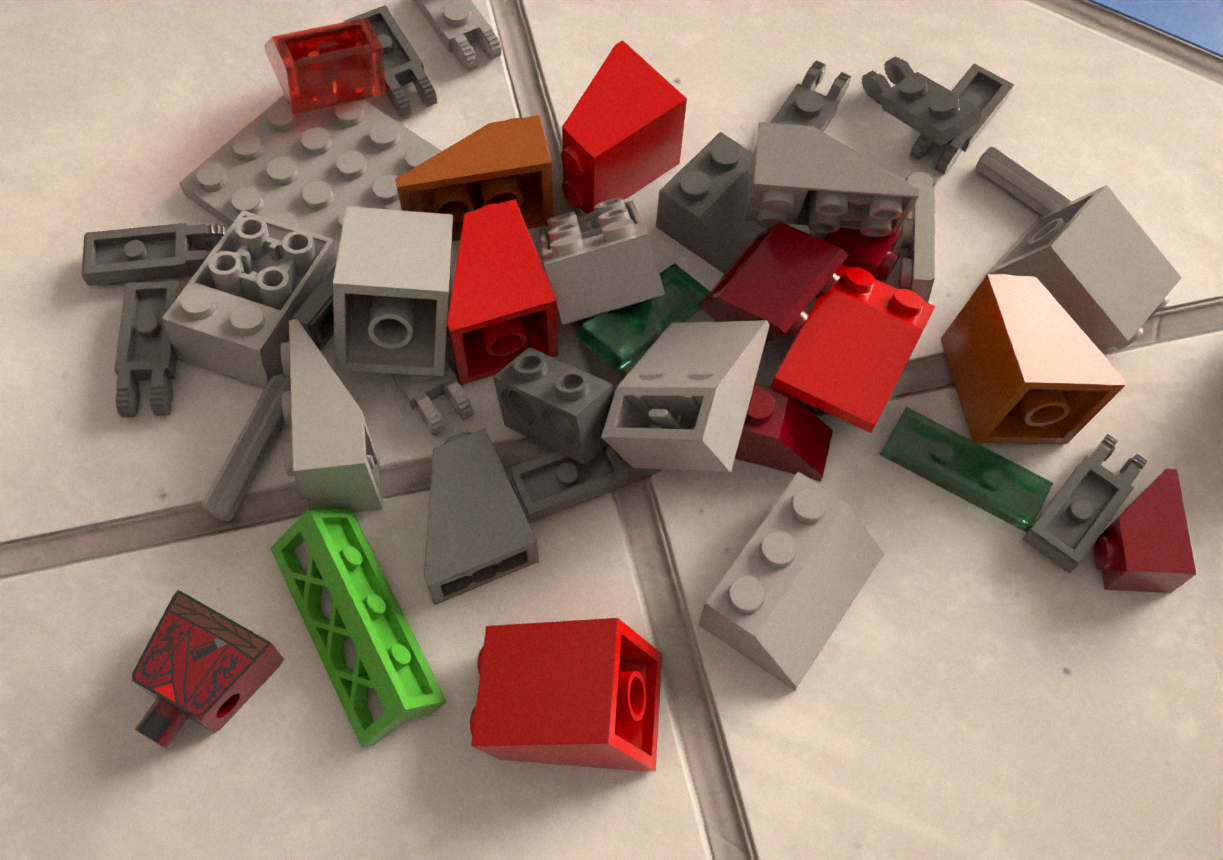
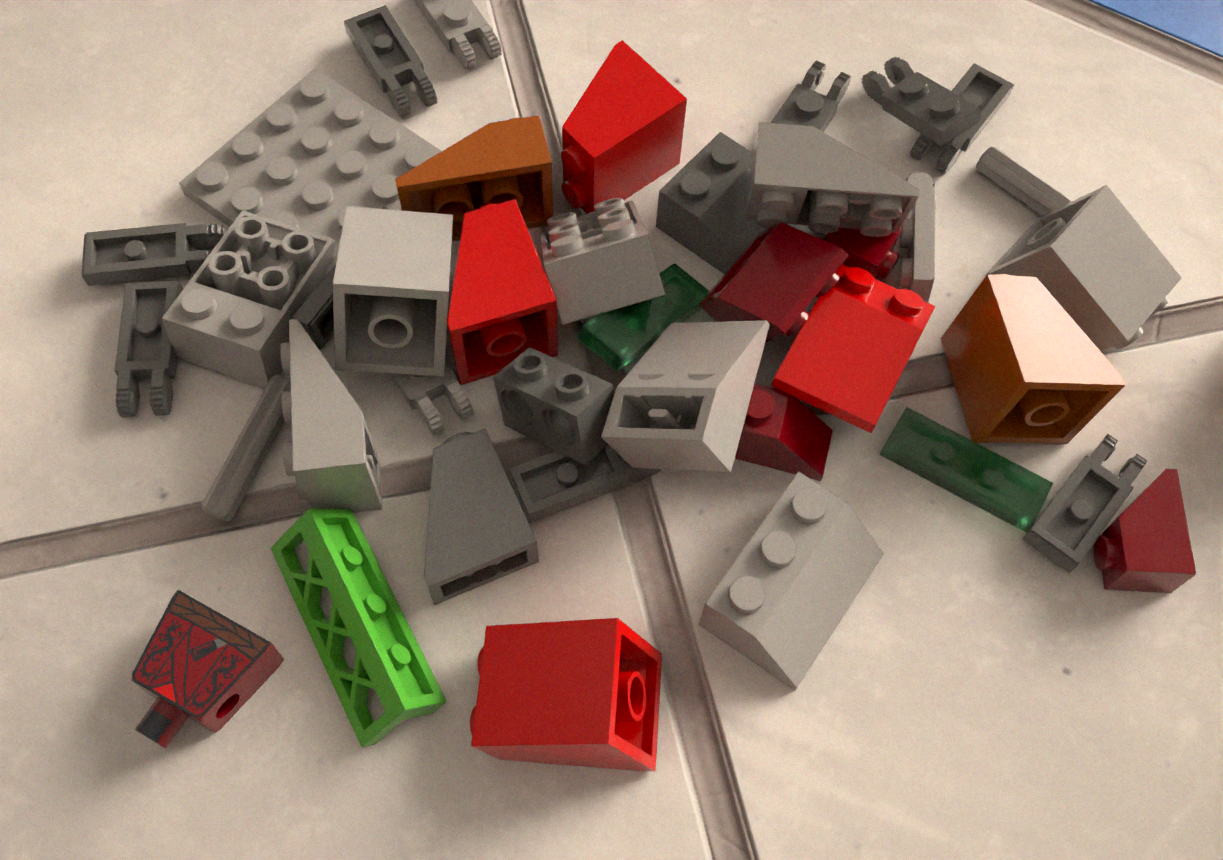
clear red slope [264,18,386,115] -> none

